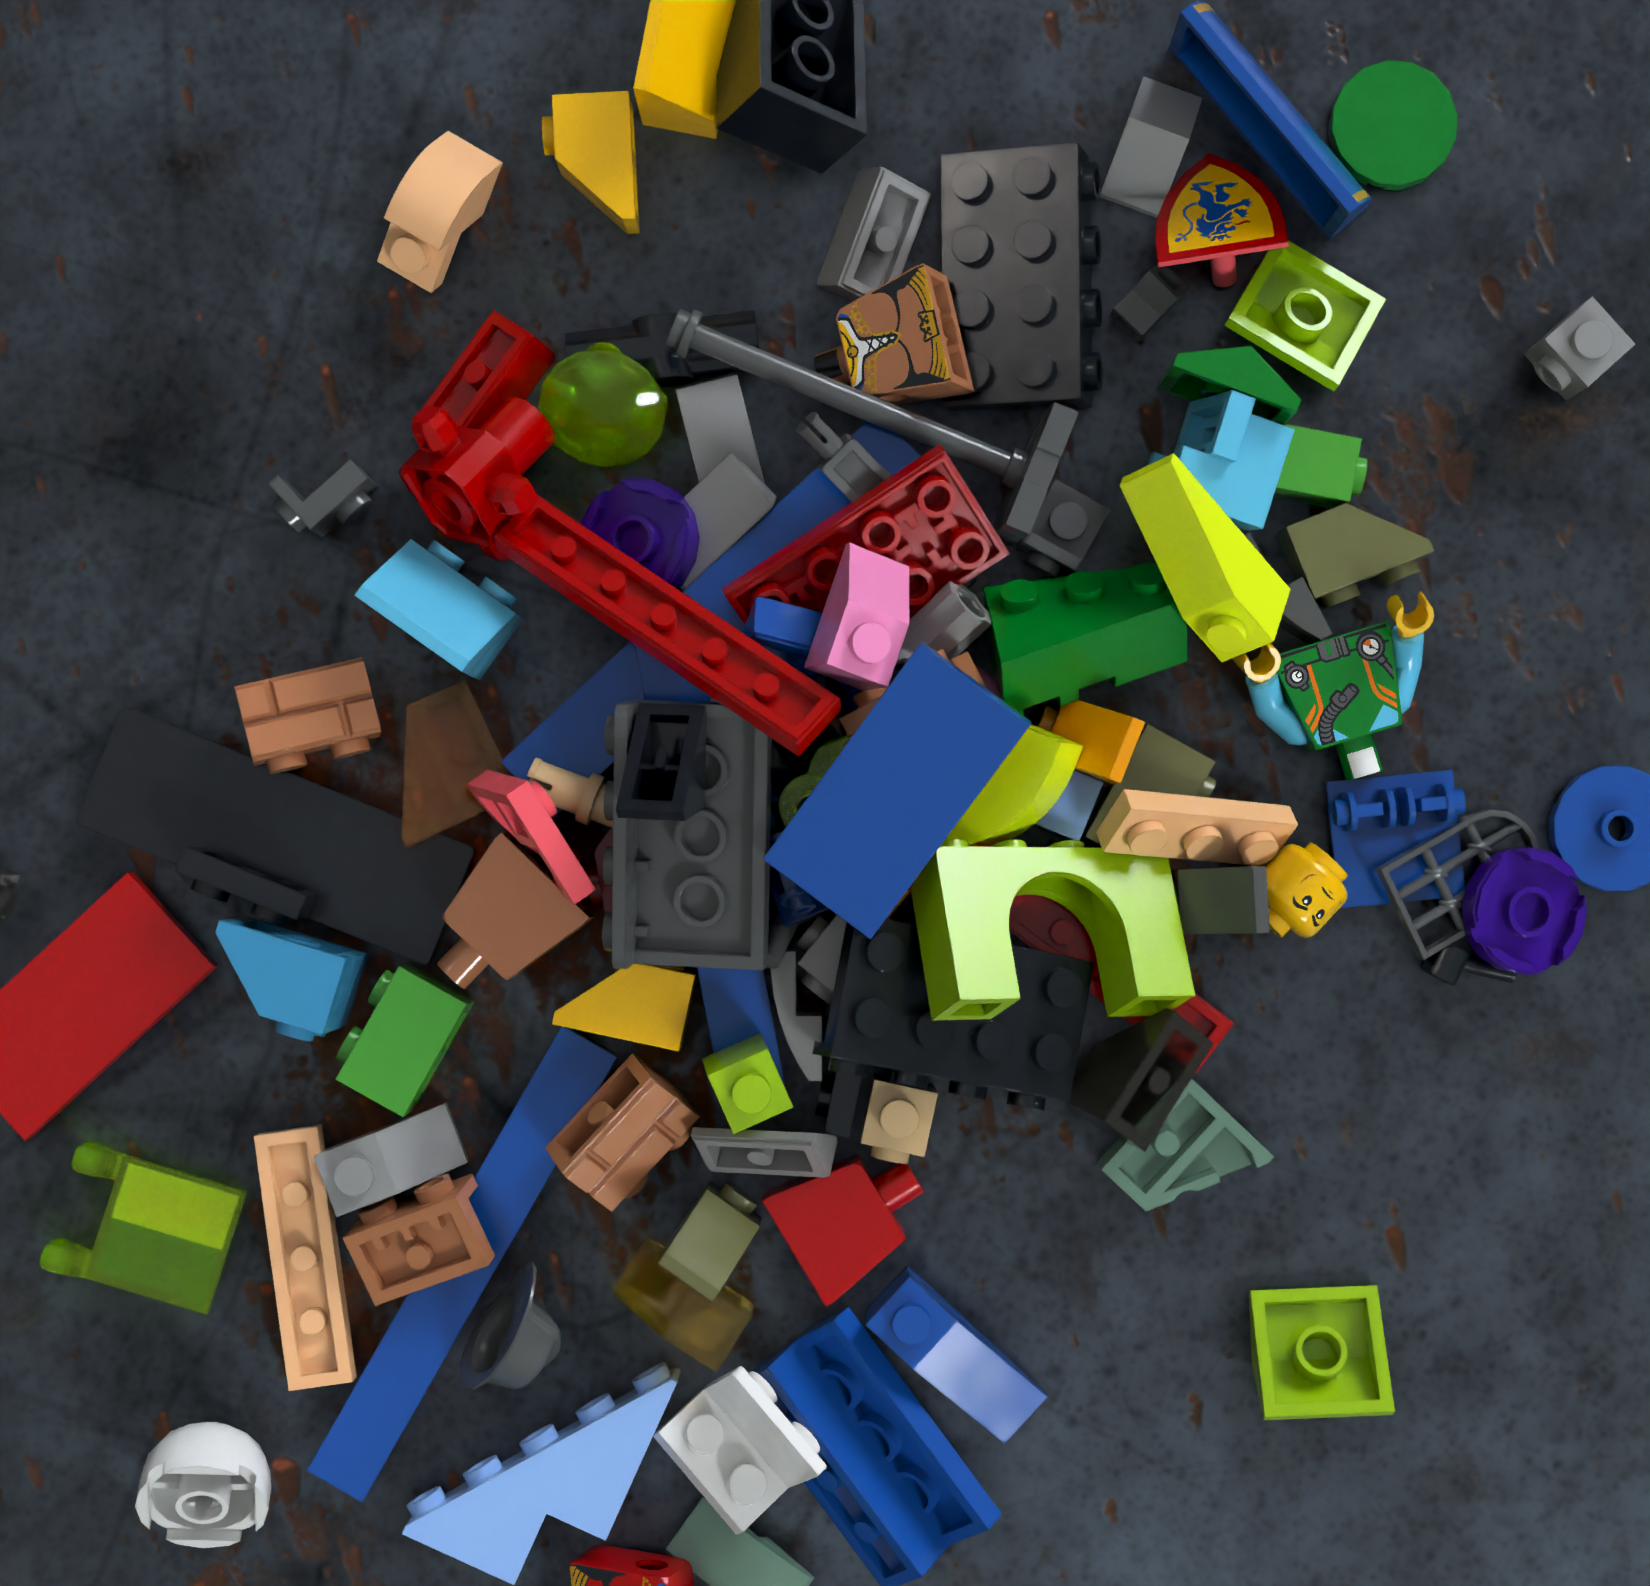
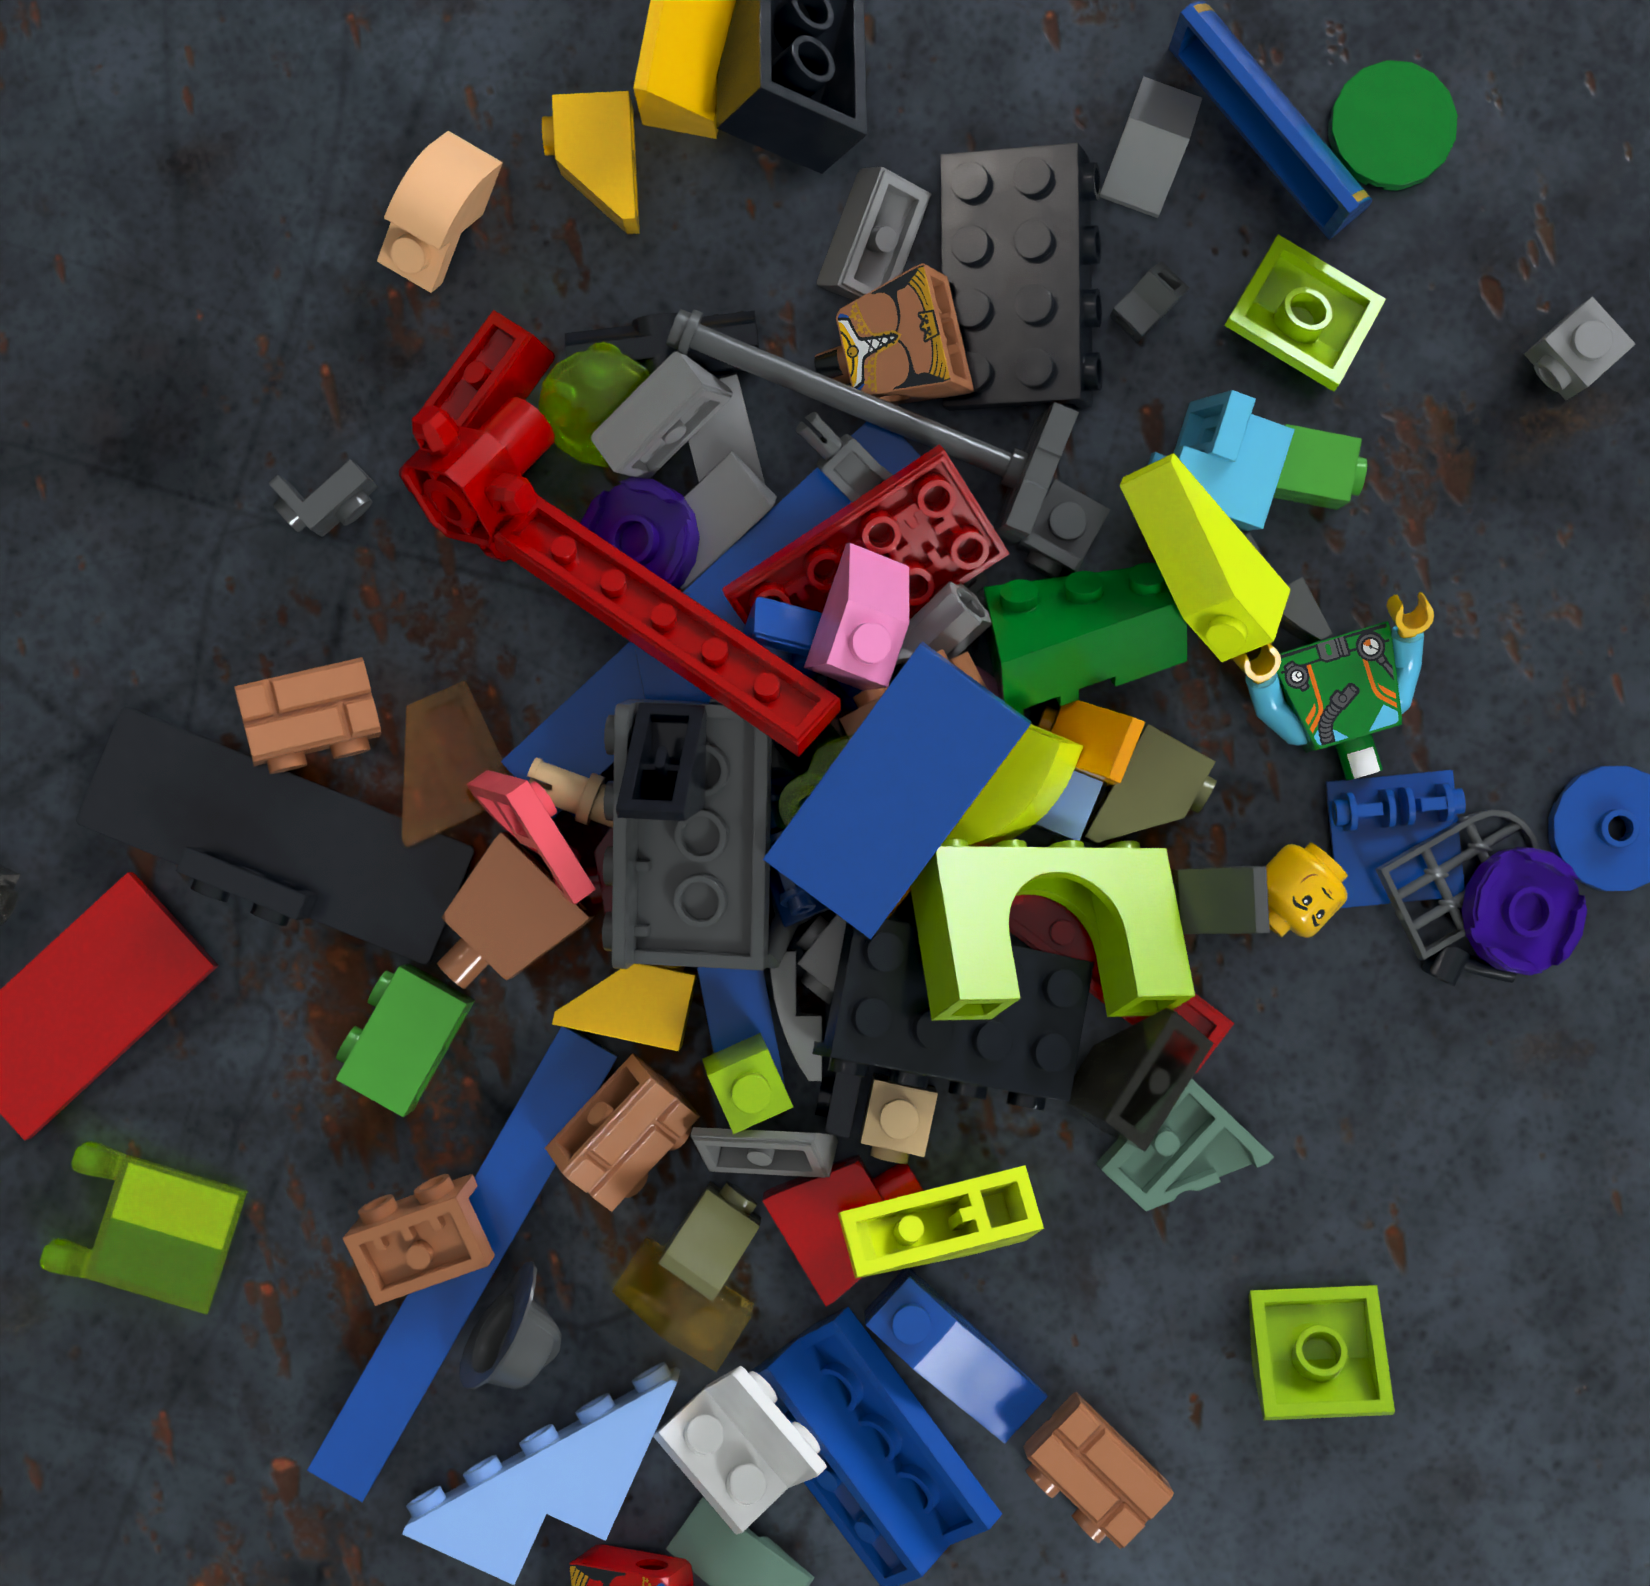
white cylinder [135,1422,271,1548] -> none
dark azure slope [215,917,369,1041] -> none
light nougat plate [254,1124,357,1391] -> none
light grey slope [314,1102,469,1217] -> none
medium azure slope [354,539,523,681] -> none
light nougat plate [1096,789,1298,866] -> none
shield [1155,153,1289,287] -> none
green slope [1157,346,1302,425] -> none
olive slope [1275,503,1434,609] -> none
none -> light grey slope [591,352,734,479]
none -> neon yellow slope [838,1165,1044,1279]
none -> nougat brick [1023,1392,1174,1549]

